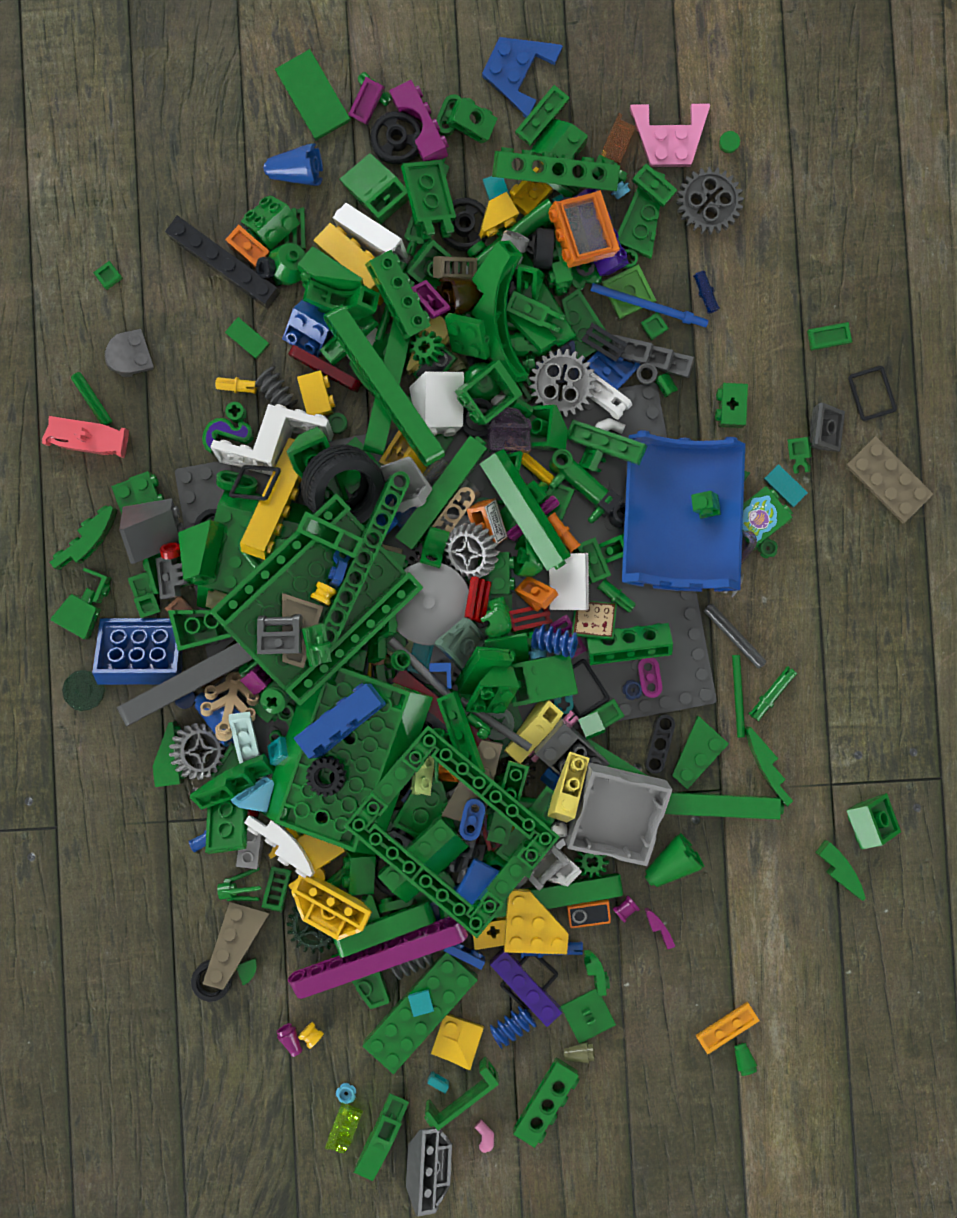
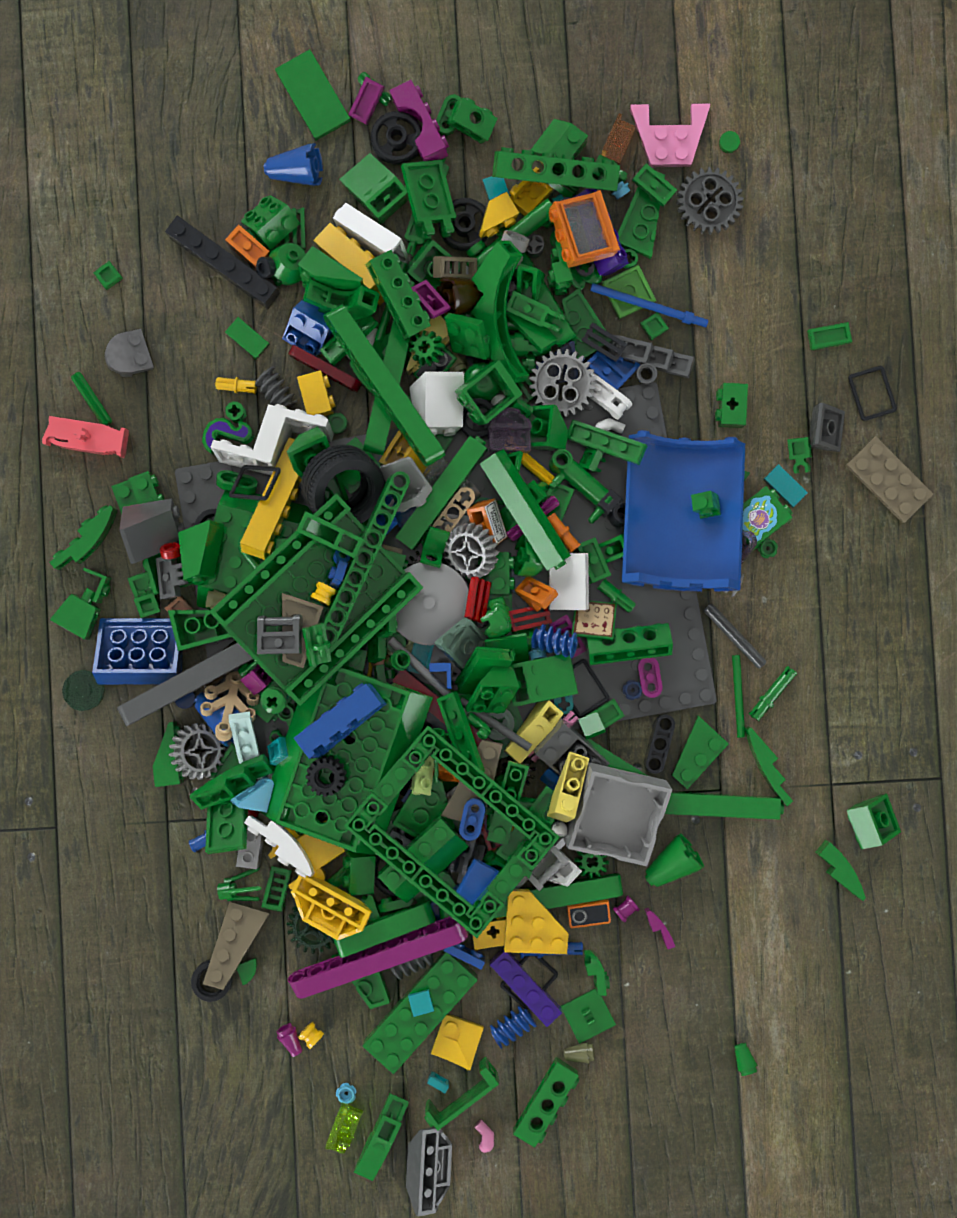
blue wing [482,37,563,118] -> none
green plate [515,85,570,147] -> none
black tyre [533,228,554,269] -> none
green slope [655,373,678,397] -> none
clear blue pin [693,271,720,314] -> none
light orange tile [695,1002,760,1055] -> none

